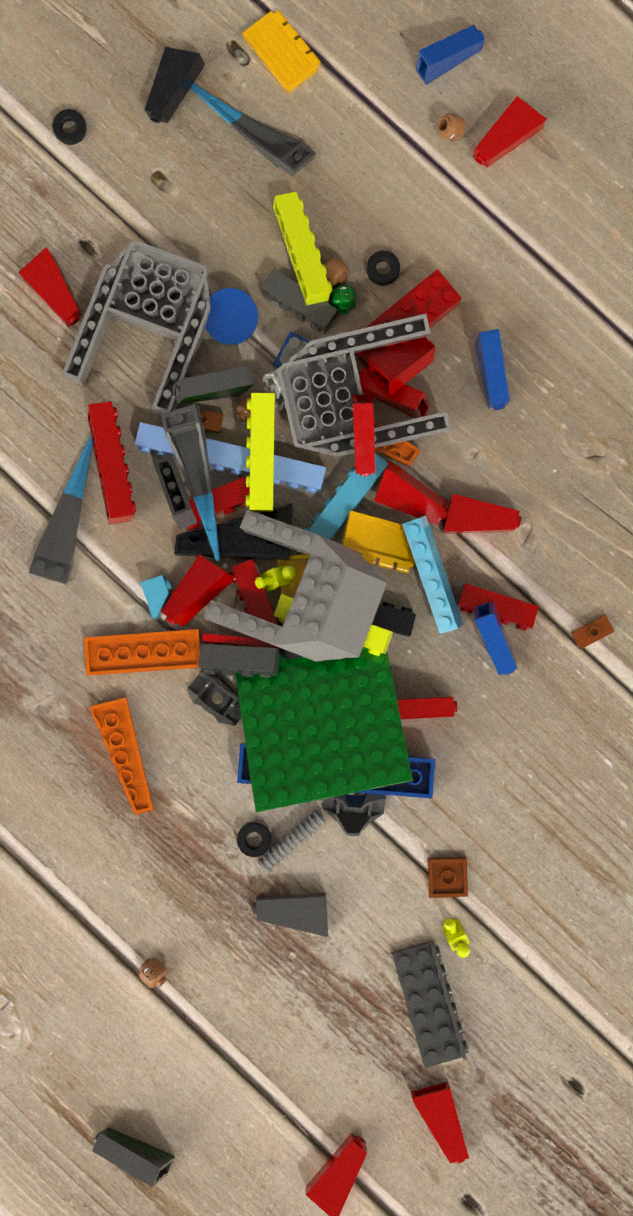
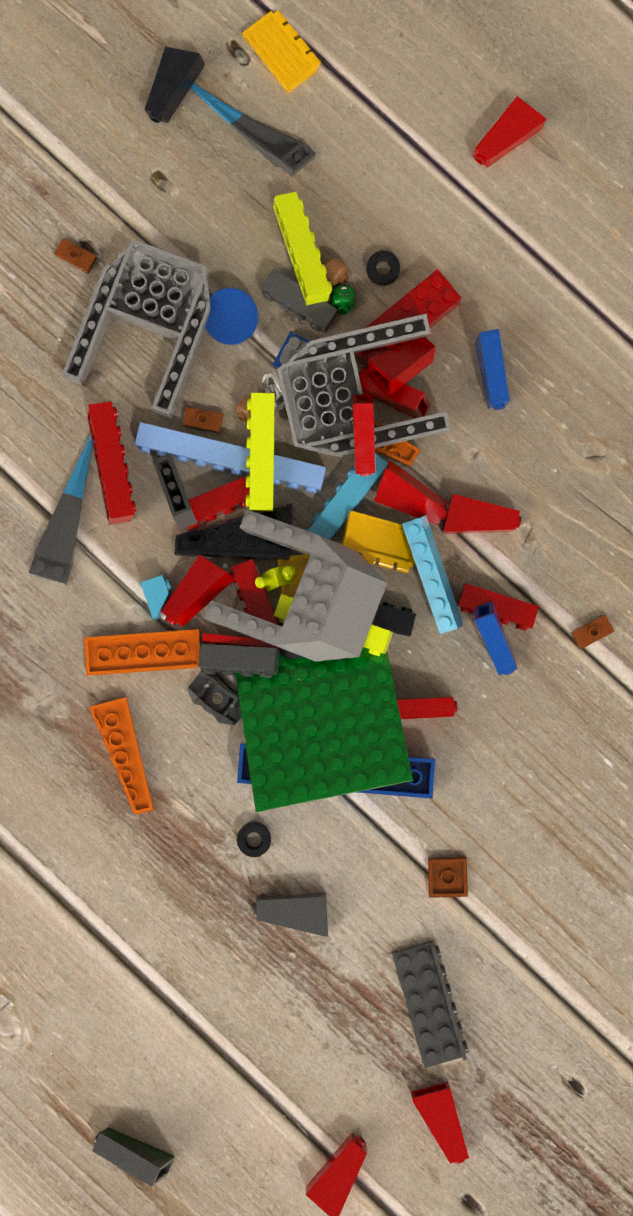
red slope [18,247,82,327] -> none
black tyre [52,109,87,145] -> none
medium nougat head [138,958,168,988] -> none
dark grey plate [161,404,220,561] -> none
dark grey slope [173,365,254,404] -> none
light grey piece [258,810,326,873] -> none
dark grey piece [323,793,386,836] -> none
blue slope [416,25,484,85] -> none
medium nougat head [438,113,466,141] -> none
neon yellow piece [441,918,470,958] -> none
none -> dark orange plate [54,238,97,274]

